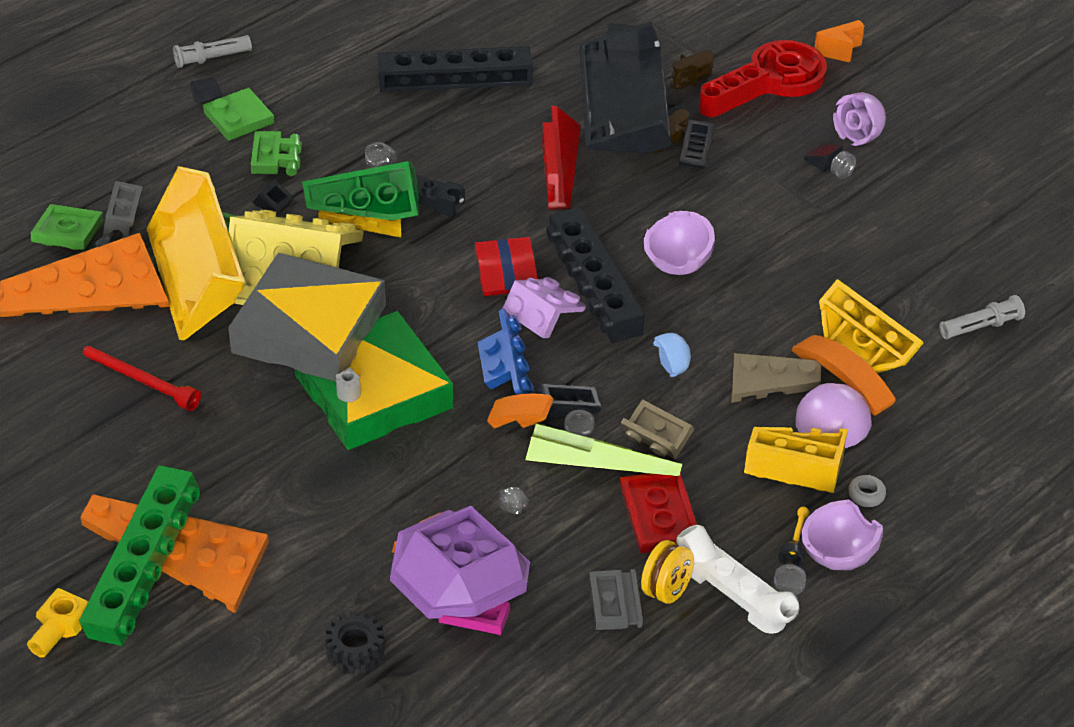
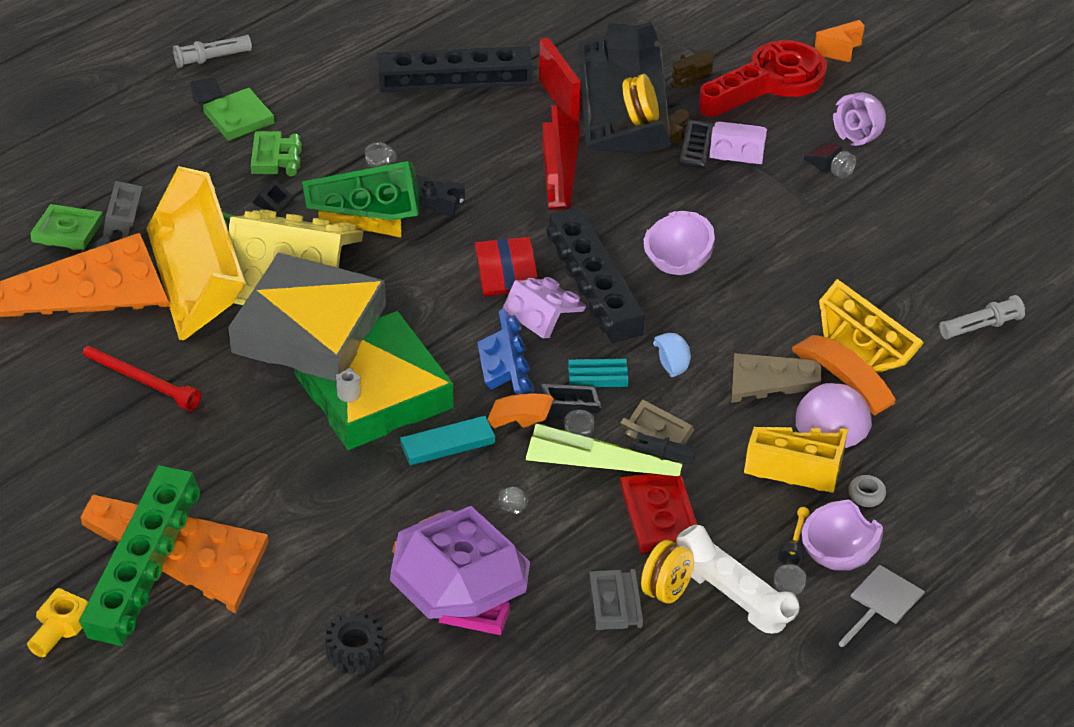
none -> teal tile [400,416,495,466]
none -> red tile [539,38,581,123]
none -> teal tile [568,359,628,387]
none -> yellow head [622,74,659,126]
none -> black axle [634,432,696,465]
none -> lavender bracket [710,122,767,164]
none -> light grey piece [839,565,925,647]

